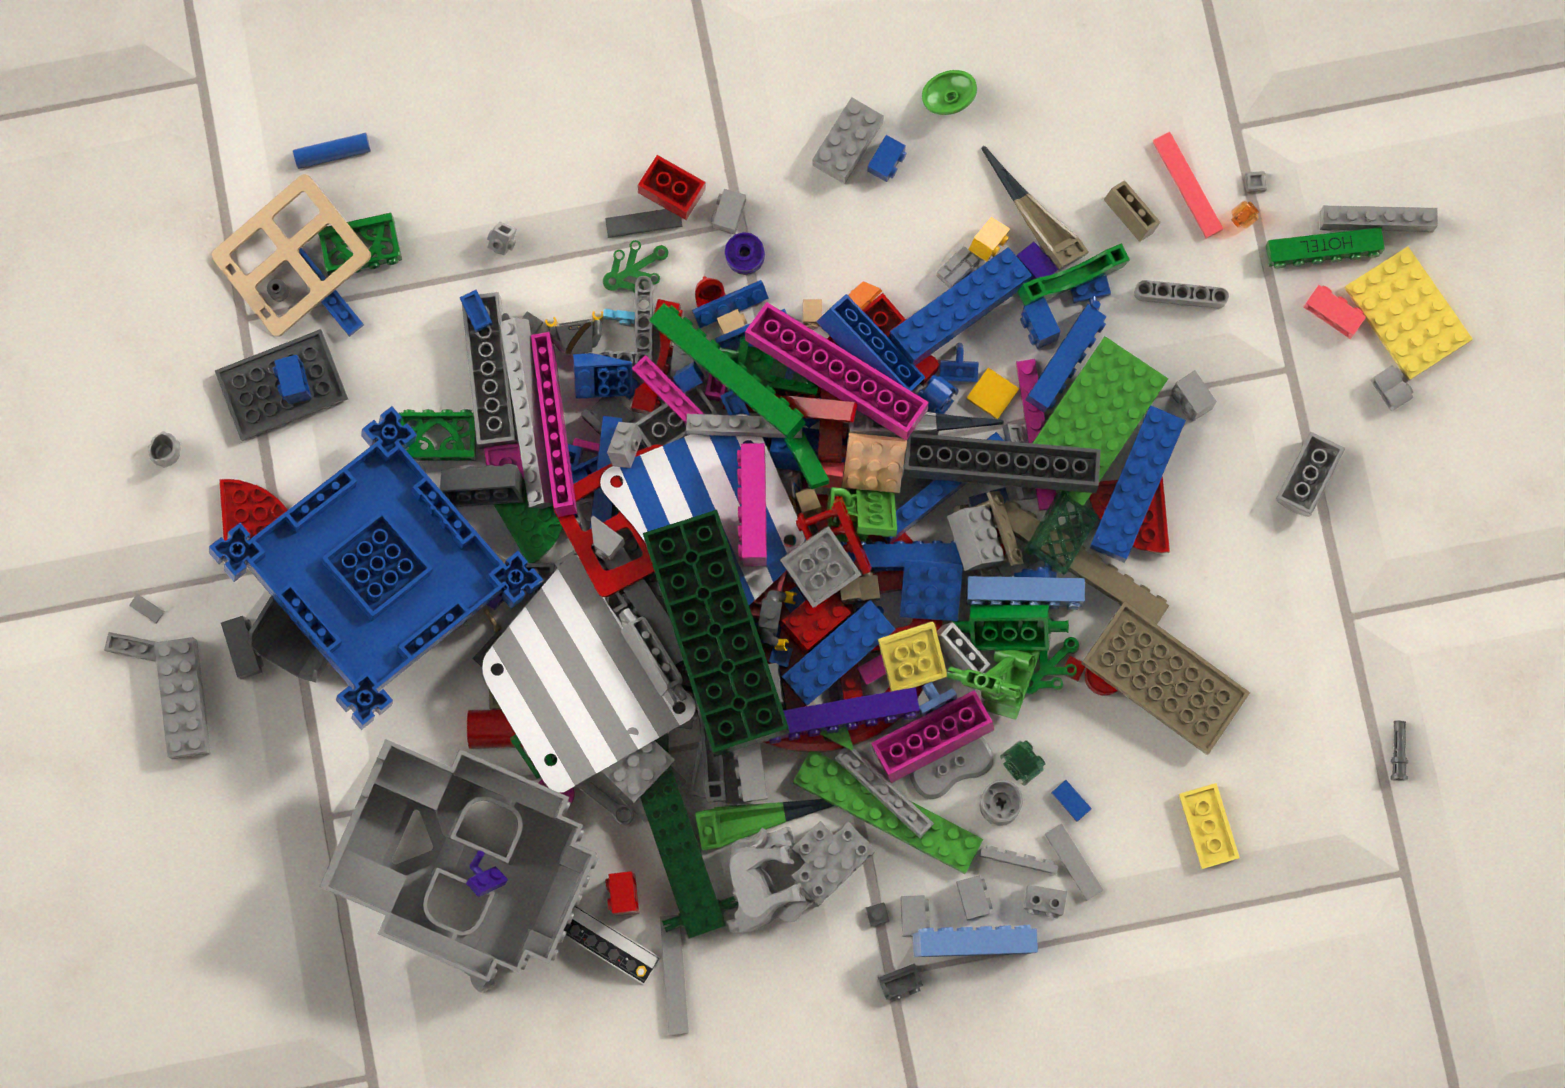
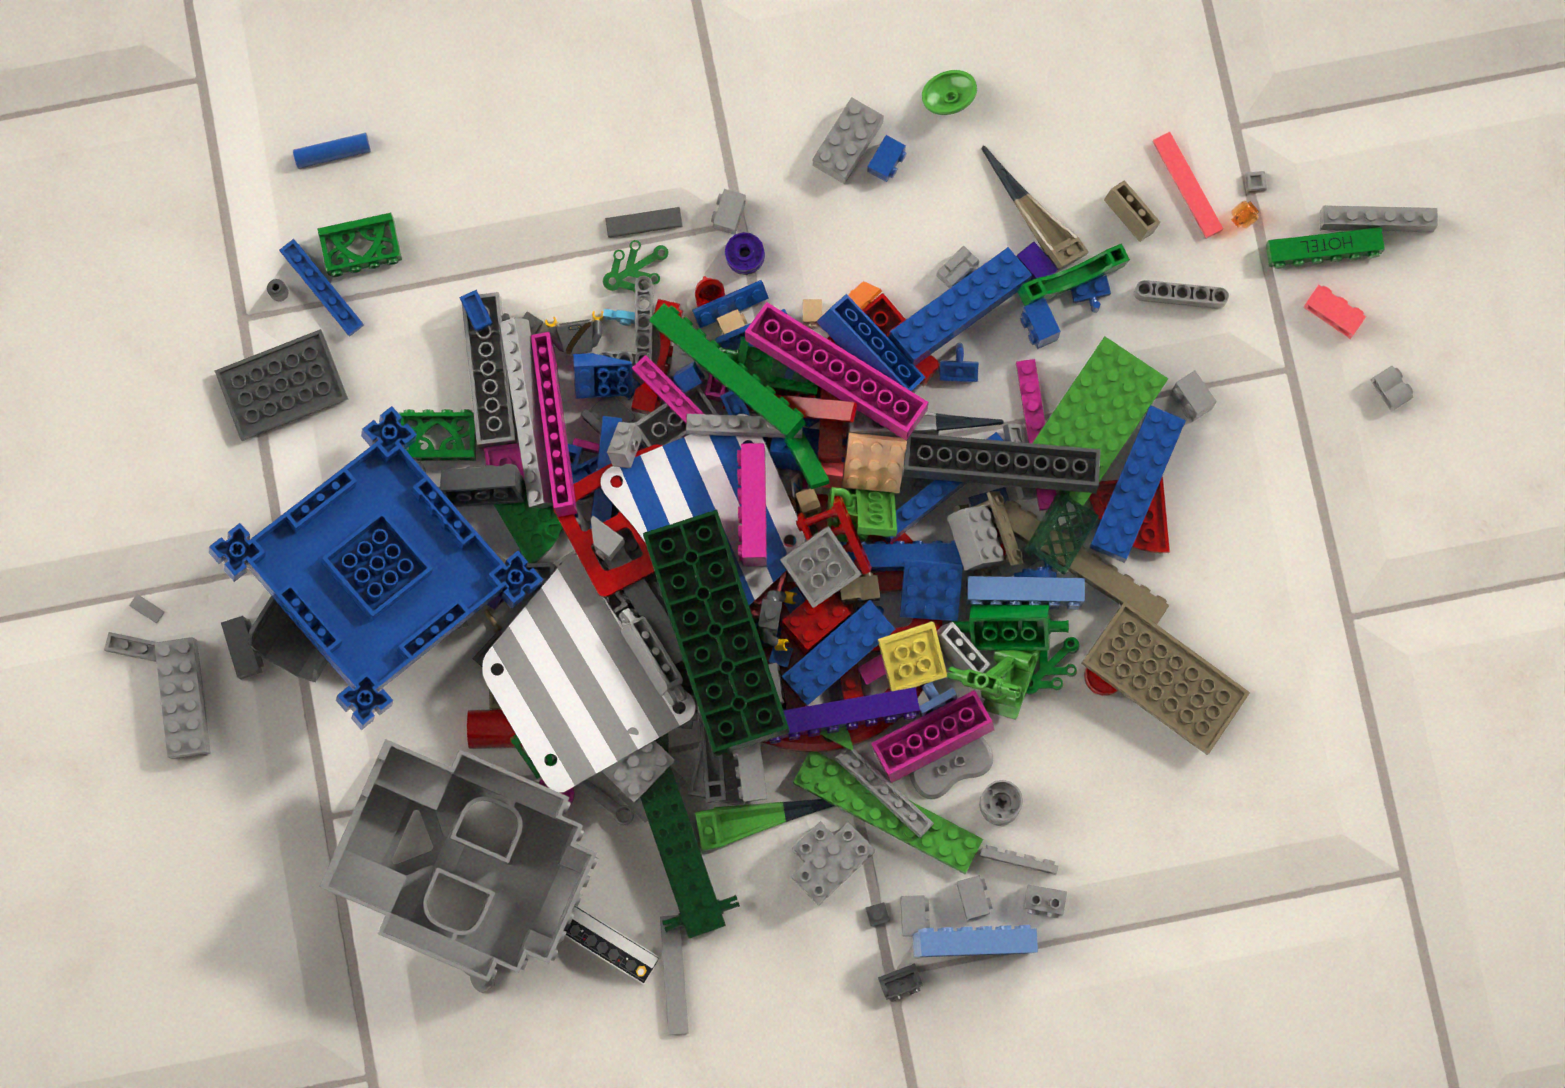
light grey hair [148,432,181,468] -> none
tan window [212,174,371,337] -> none
red plate [219,479,288,541] -> none
blue brick [273,355,312,404] -> none
dark purple plate [466,850,508,897] -> none
light grey brick [487,222,517,255] -> none
red brick [605,871,639,916] -> none
red brick [638,155,706,220] -> none
light grey piece [727,827,813,933] -> none
blue brick [917,375,959,414] -> none
yellow tile [966,367,1019,419] -> none
yellow brick [968,217,1010,262] -> none
clear green brick [1000,740,1045,786] -> none
blue brick [1025,304,1107,412] -> none
light grey tile [1045,824,1103,901] -> none
blue tile [1051,780,1092,822] -> none
red tile [1064,656,1085,682] -> none
light yellow plate [1178,783,1240,869] -> none
light grey brick [1276,431,1345,517] -> none
light yellow plate [1344,246,1473,381] -> none
dark grey pin [1390,720,1408,780] -> none

